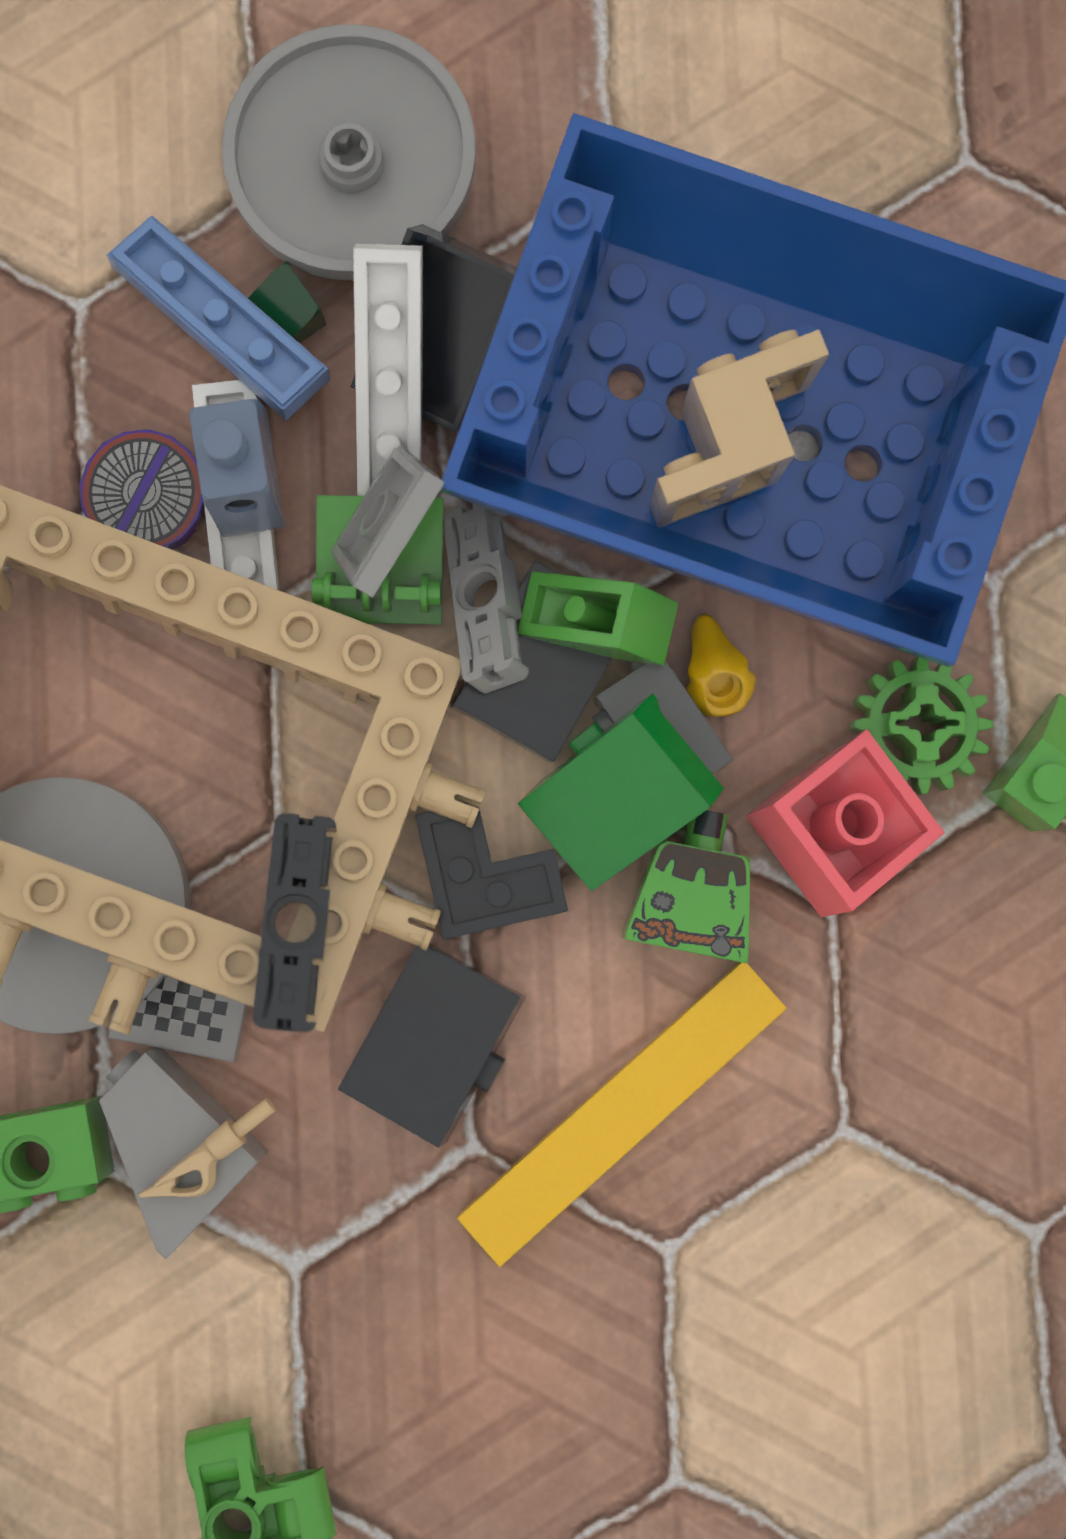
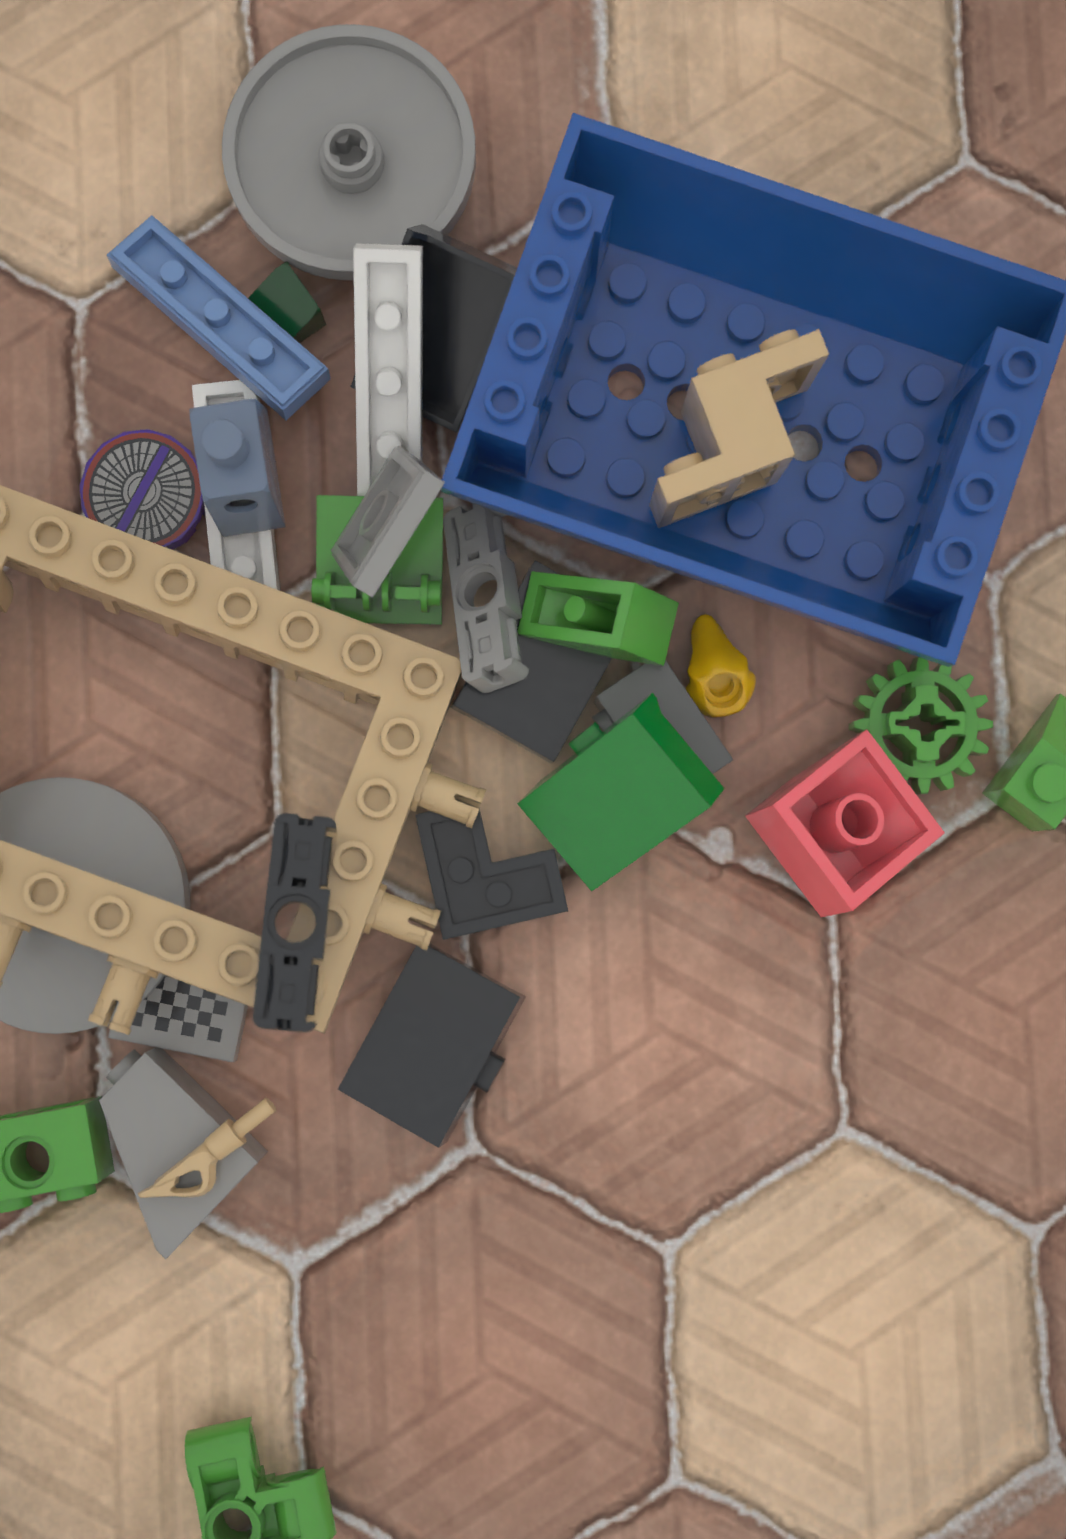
yellow tile [457,962,787,1268] -> none
torso [622,810,750,963] -> none

